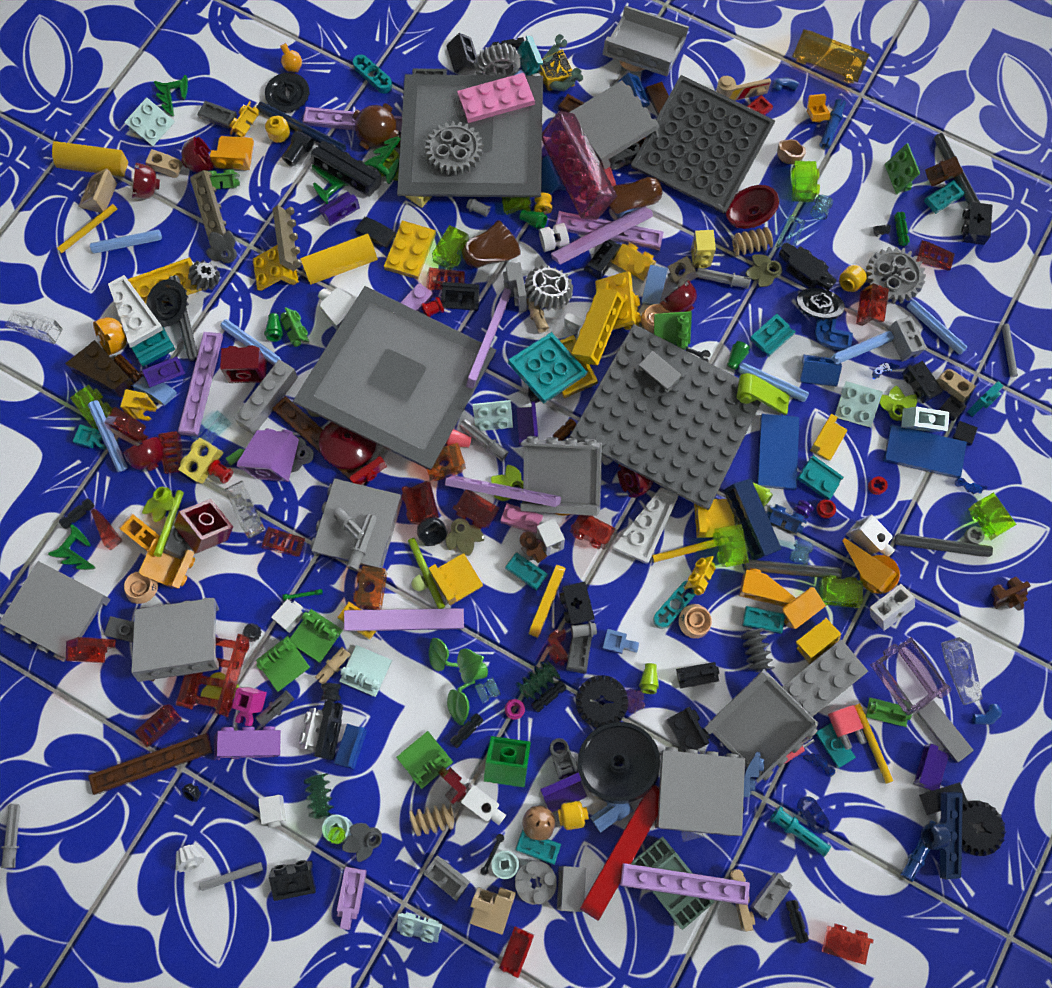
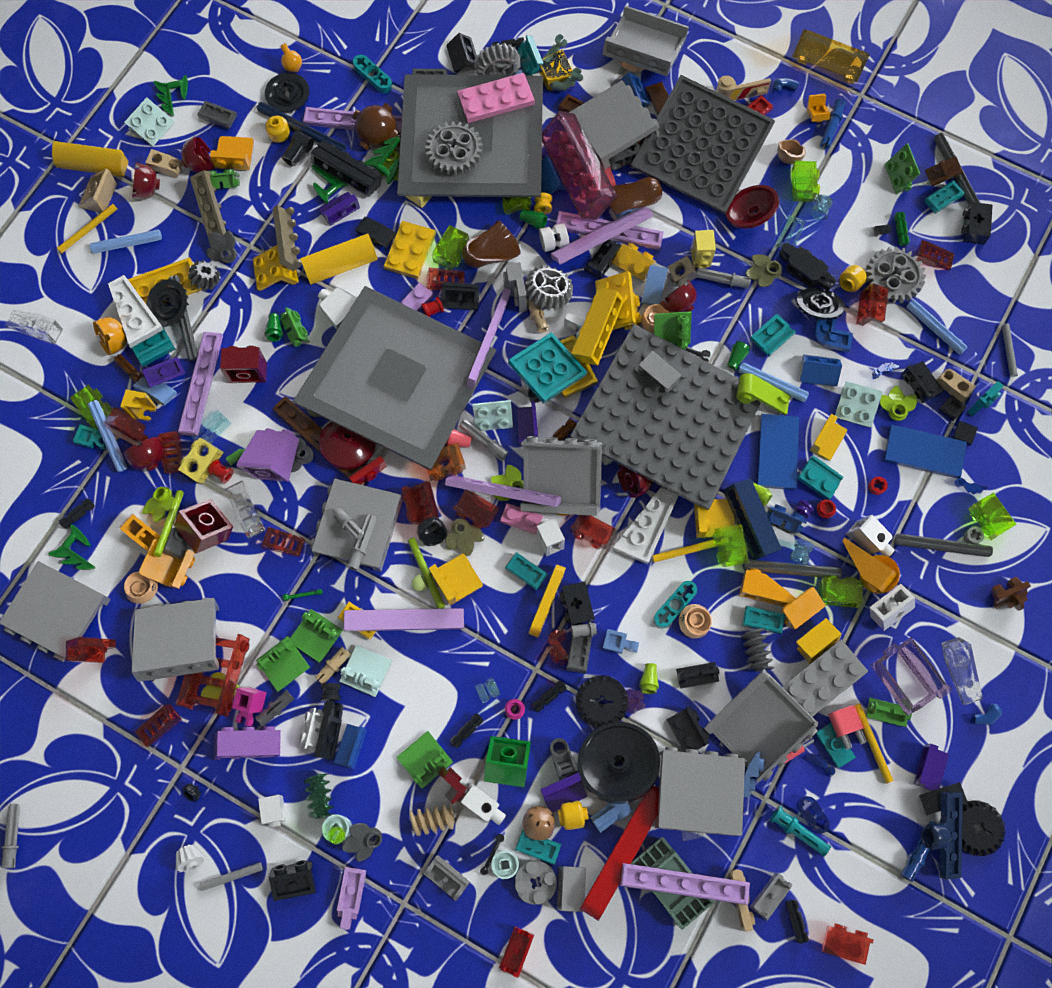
dark brown wedge [65,340,134,398] -> none
reddish brown tile [88,733,213,795] -> none
clear red slope [91,509,123,550] -> none
dark grey plate [104,616,134,643] -> none
light blue axle [220,319,281,366] -> none
yellow hinge [229,101,259,137] -> none
light grey brick [234,359,298,435] -> none
black piece [242,623,262,642] -> none
white brick [271,599,304,633] -> none
clear orange brick [354,566,388,610] -> none
light aqua hinge [397,912,442,943] -> none
bright green plant [429,638,488,725] -> none
light grey pin [467,198,491,217] -> none
tan plate [470,887,516,935] -> none
clear green piece [515,660,561,701] -> none
reddish brown hips [519,531,547,563] -> none
yellow hinge [685,556,716,595] -> none
tan piece [733,227,773,257] -> none
light blue axle [832,331,894,364] -> none
light grey hinge [887,316,927,362] -> none
light aqua brick [901,407,949,432] -> none
light grey tile [916,700,974,763] -> none

